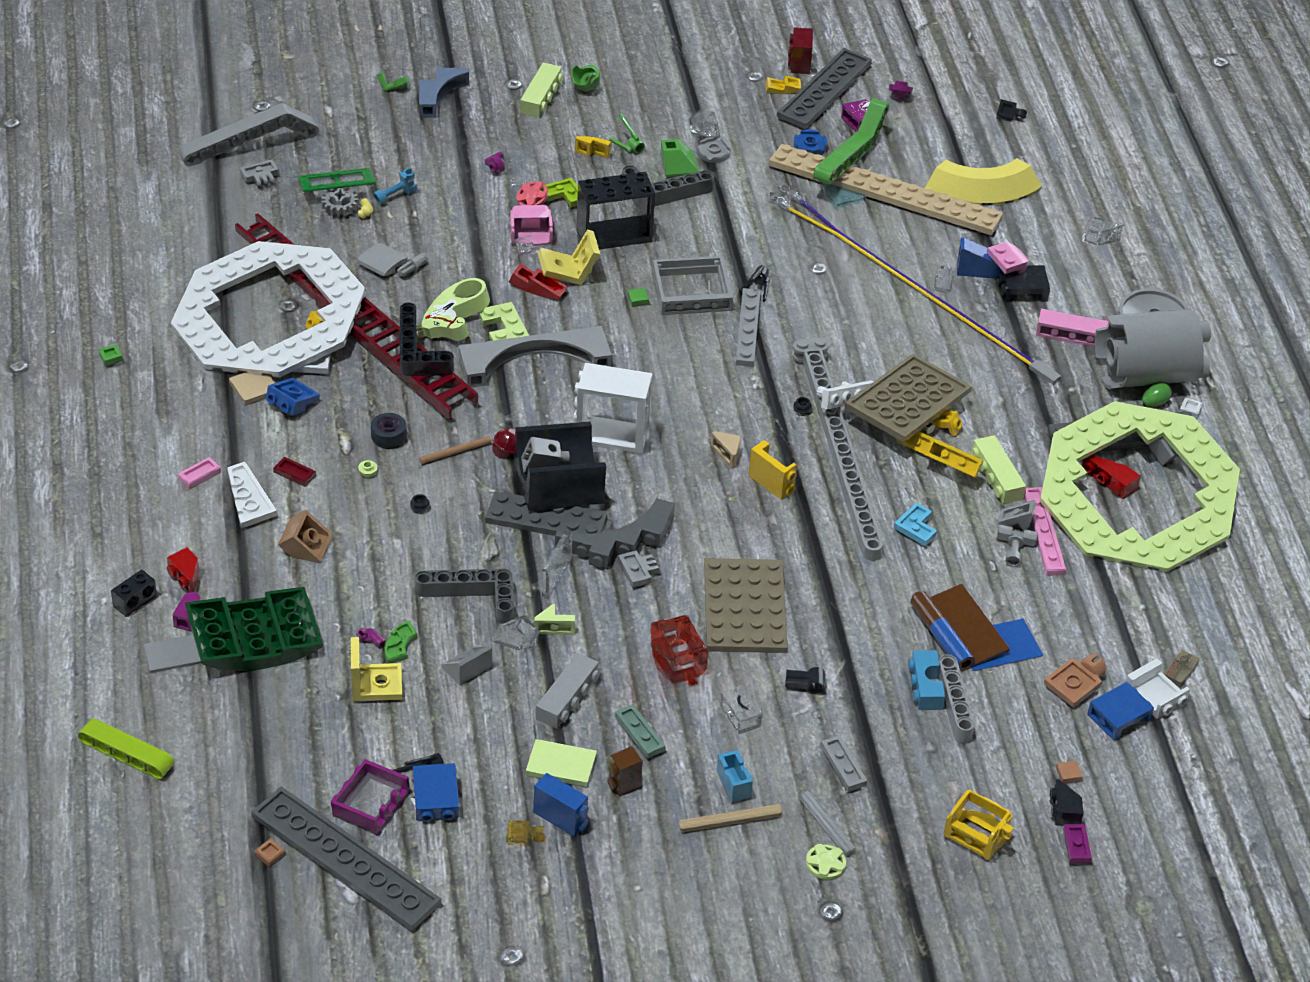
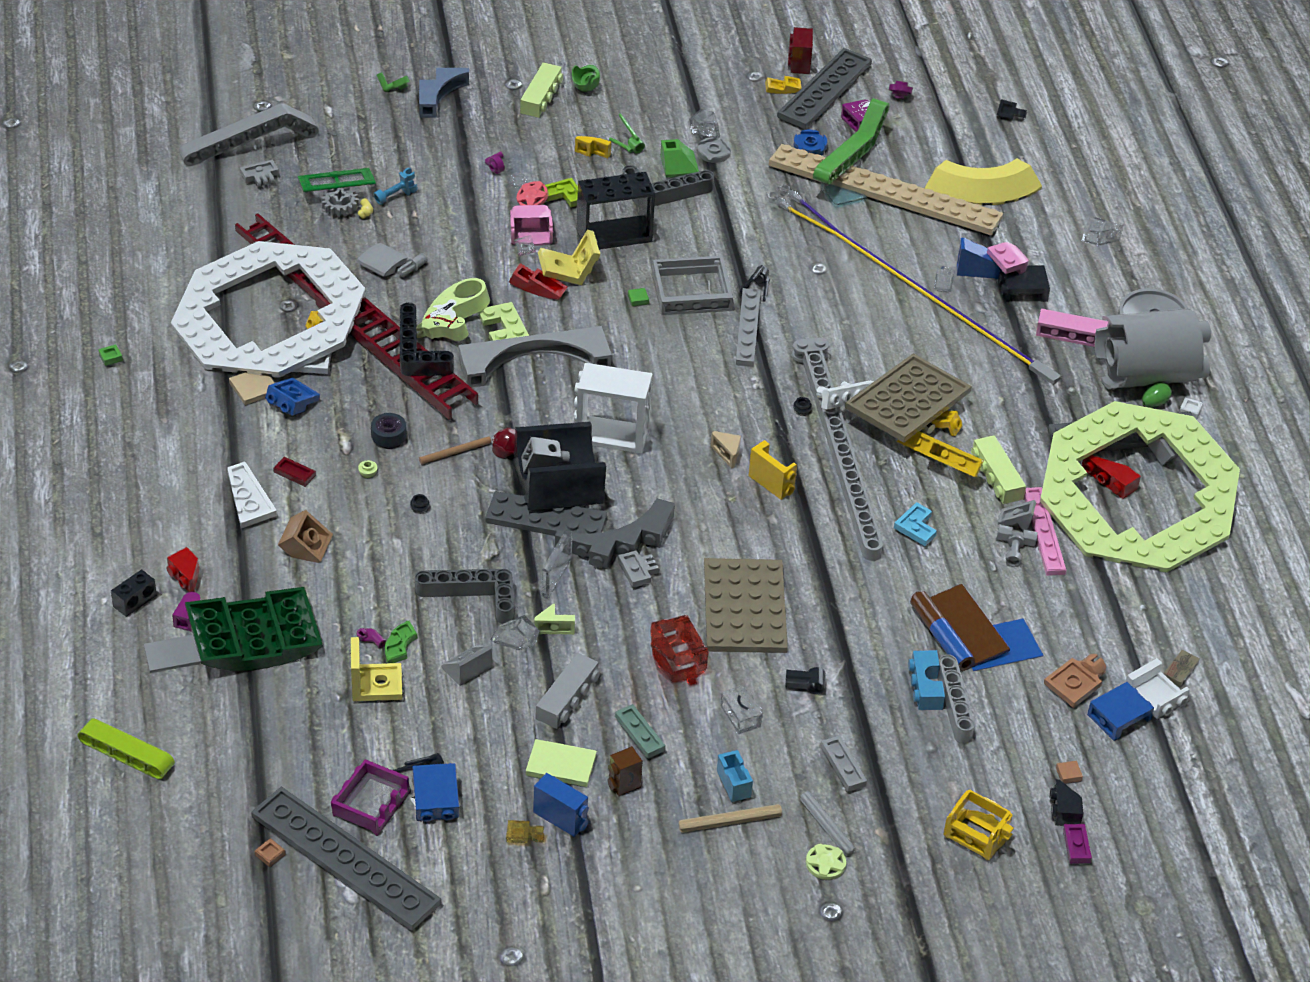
bright pink tile [178,457,221,489] -> none

